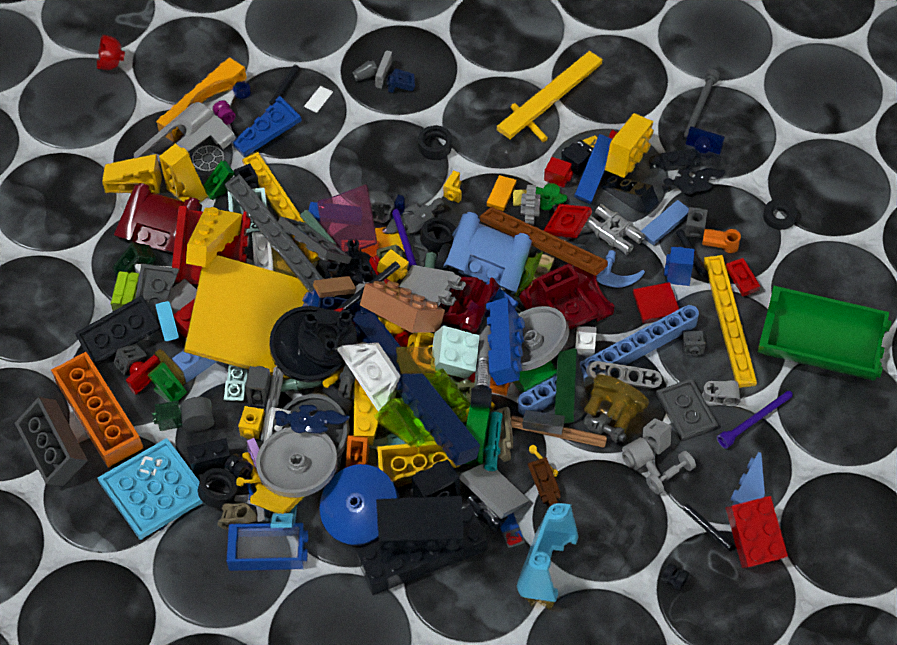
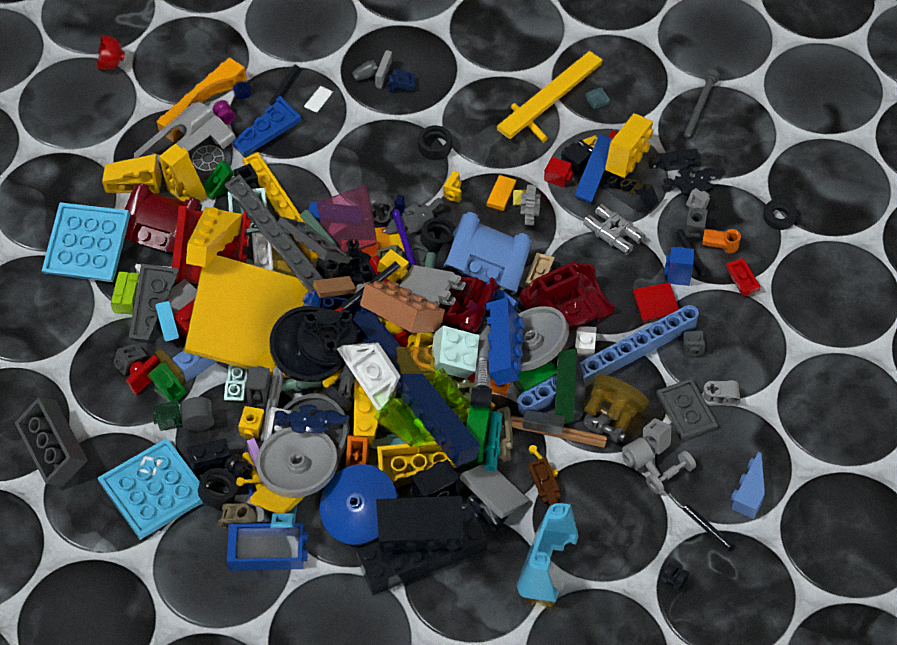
orange brick [51,352,144,468] -> none
black tile [75,295,161,366] -> none
clear green slope [112,242,156,276] -> none
dark orange tile [480,207,608,276] -> none
sticker [500,513,525,548] -> none
clear neon green piece [514,251,543,297] -> none
green plate [536,183,568,210] -> none
red tile [543,204,592,238] -> none
light grey beam [586,361,662,389] -> none
medium blue piece [596,250,645,288] -> none
medium blue tile [641,200,689,246] -> none
clear blue tile [686,126,725,155] -> none
yellow tile [704,255,757,388] -> none
dark purple piece [717,391,793,449] -> none
red brick [726,496,788,568] -> none
green cylinder [757,286,891,381] -> none
none -> medium azure plate [42,203,131,282]
none -> clear light blue tile [585,87,609,109]
none -> light grey tile [686,188,710,209]

